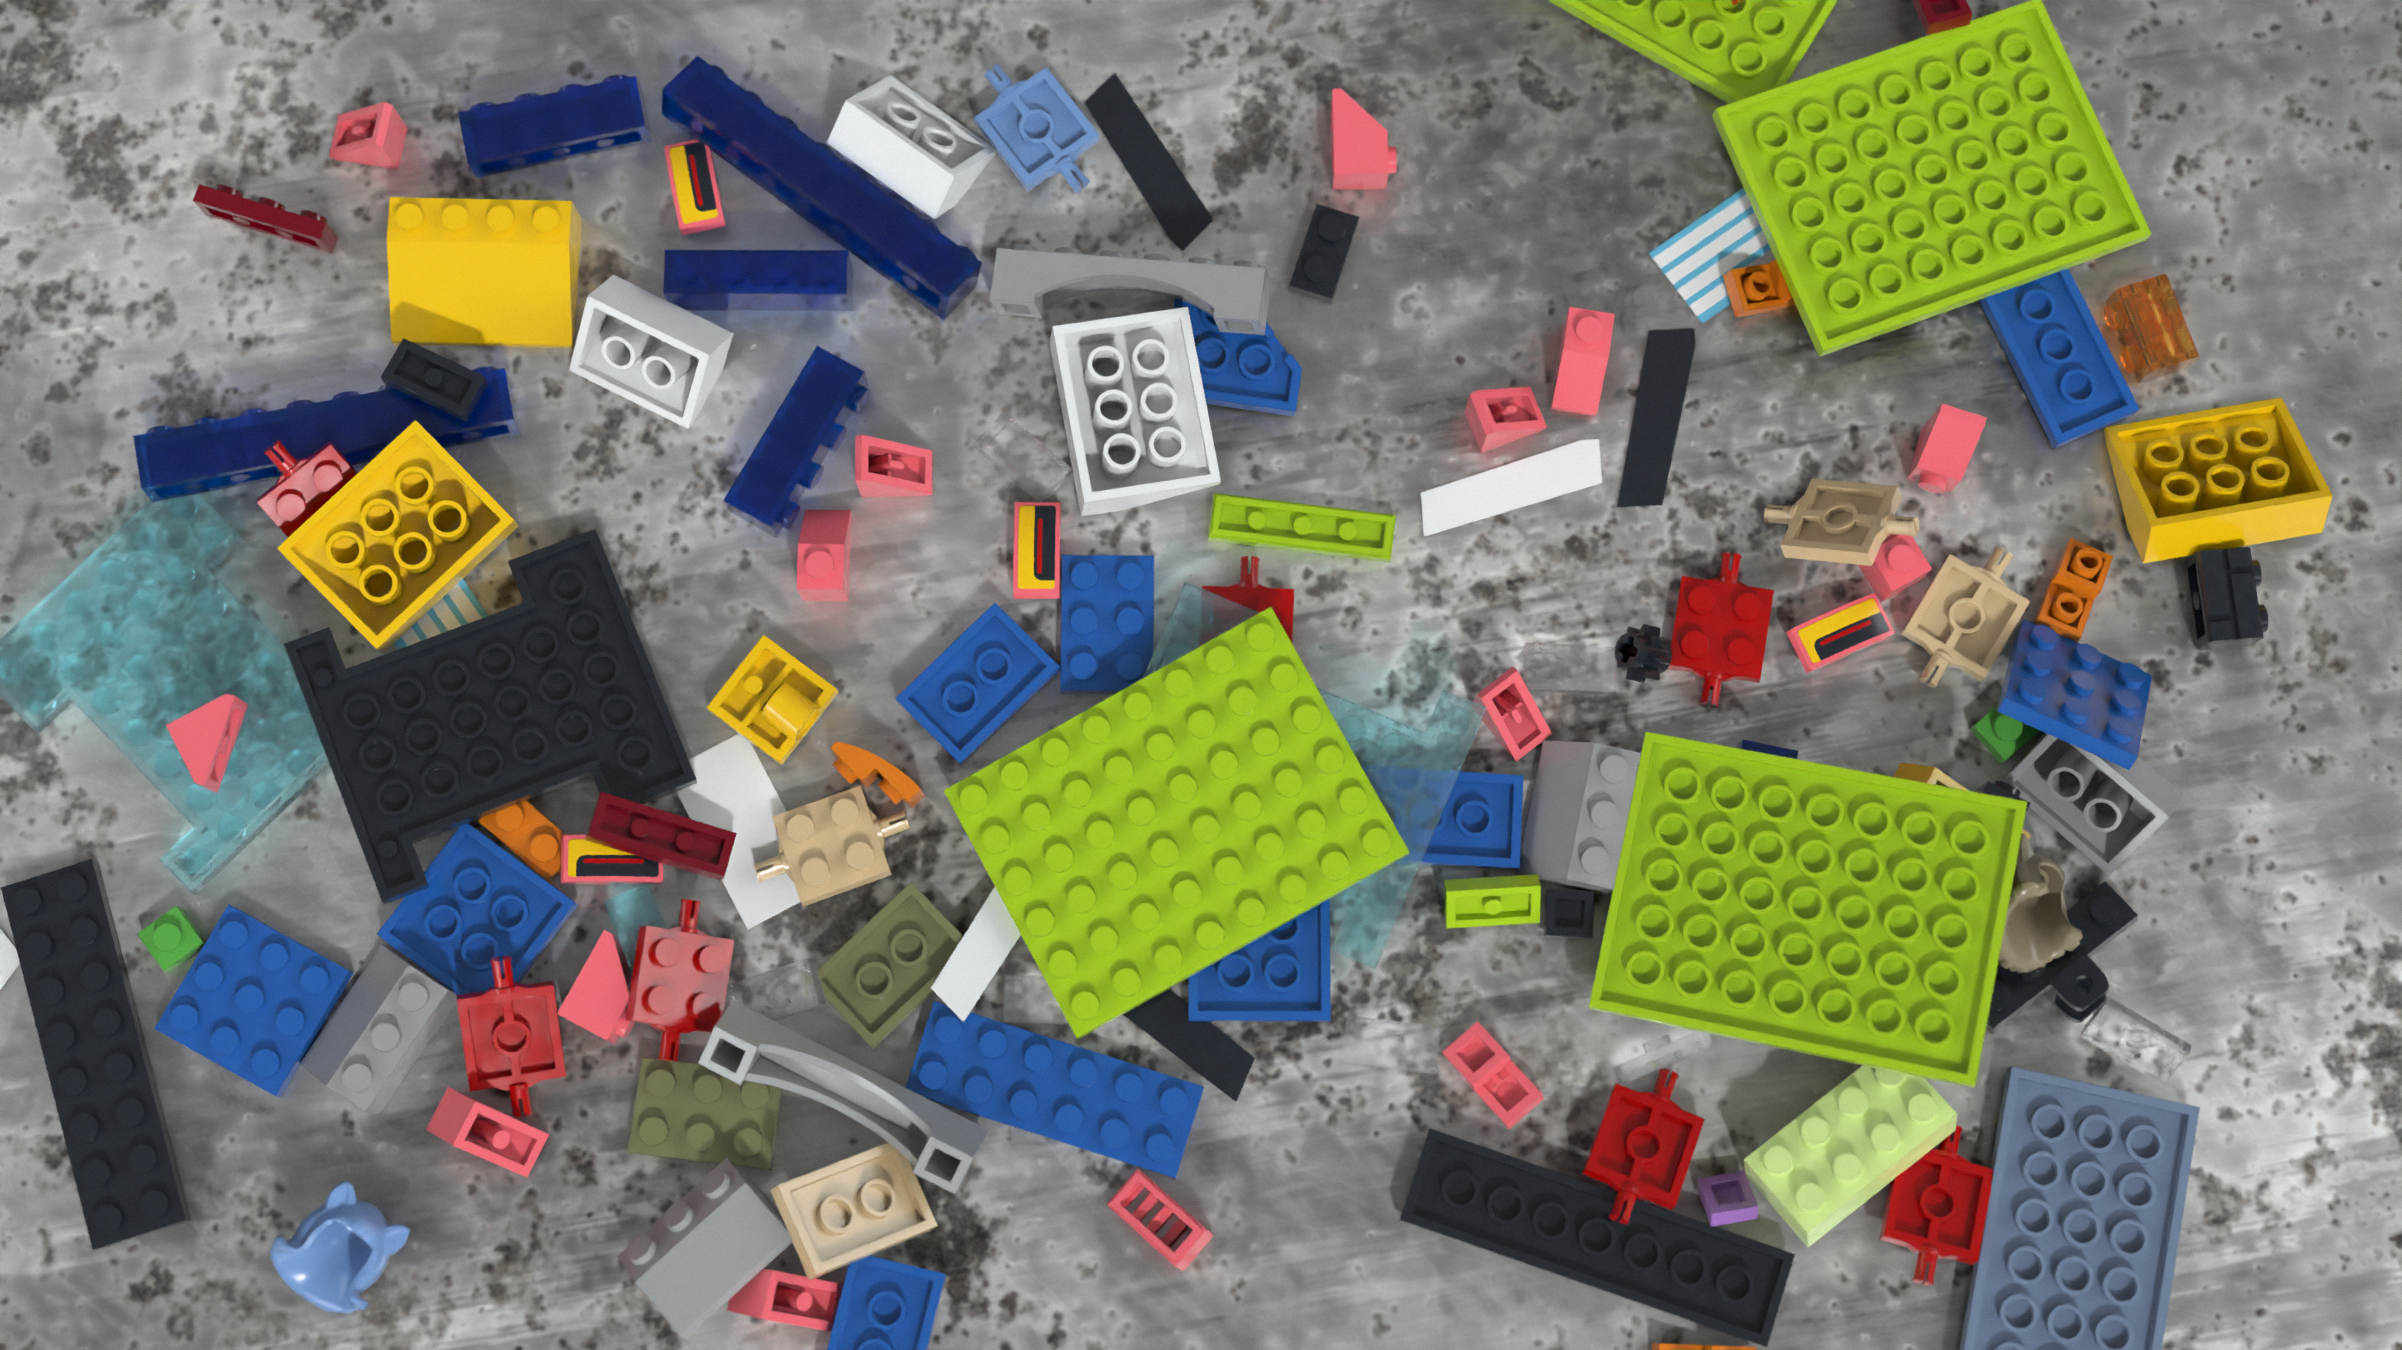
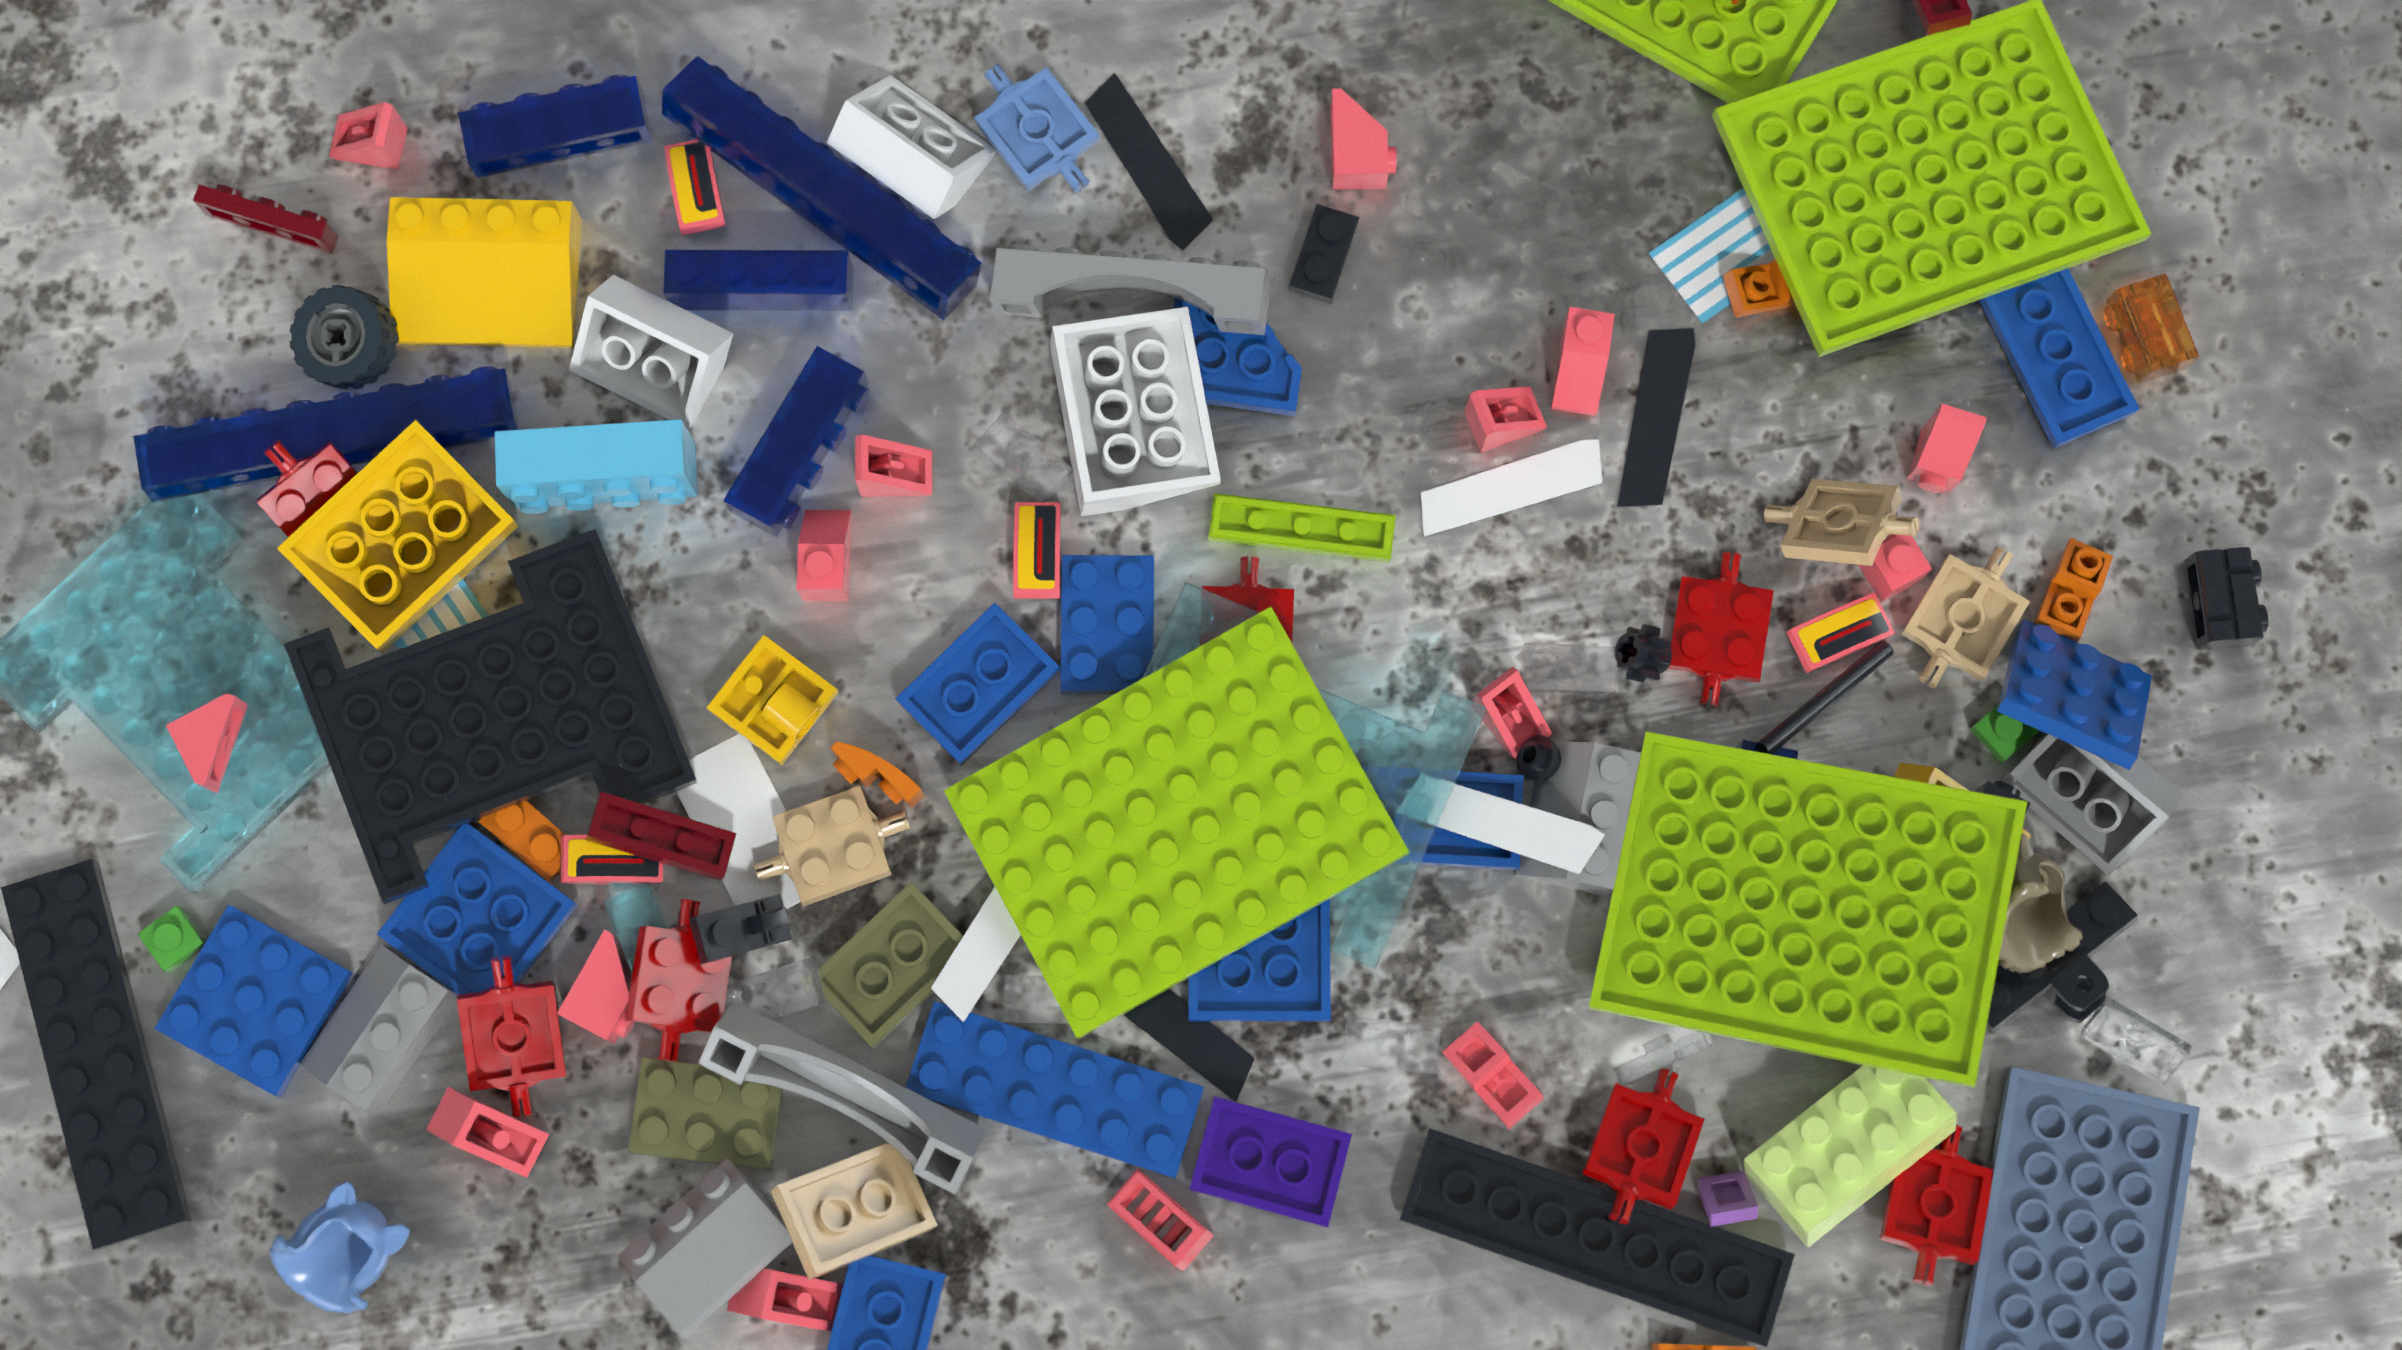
black plate [381,338,488,422] -> none
lime plate [1444,874,1541,929] -> none
black plate [1544,888,1595,940] -> none
yellow slope [2104,397,2333,563] -> none
none -> black wheel [289,285,399,390]
none -> medium azure brick [495,419,698,514]
none -> black hinge [689,894,792,965]
none -> dark purple plate [1189,1096,1352,1228]
none -> white sticker [1396,774,1605,874]
none -> black plate [1517,735,1561,781]
none -> black bar [1755,641,1894,755]

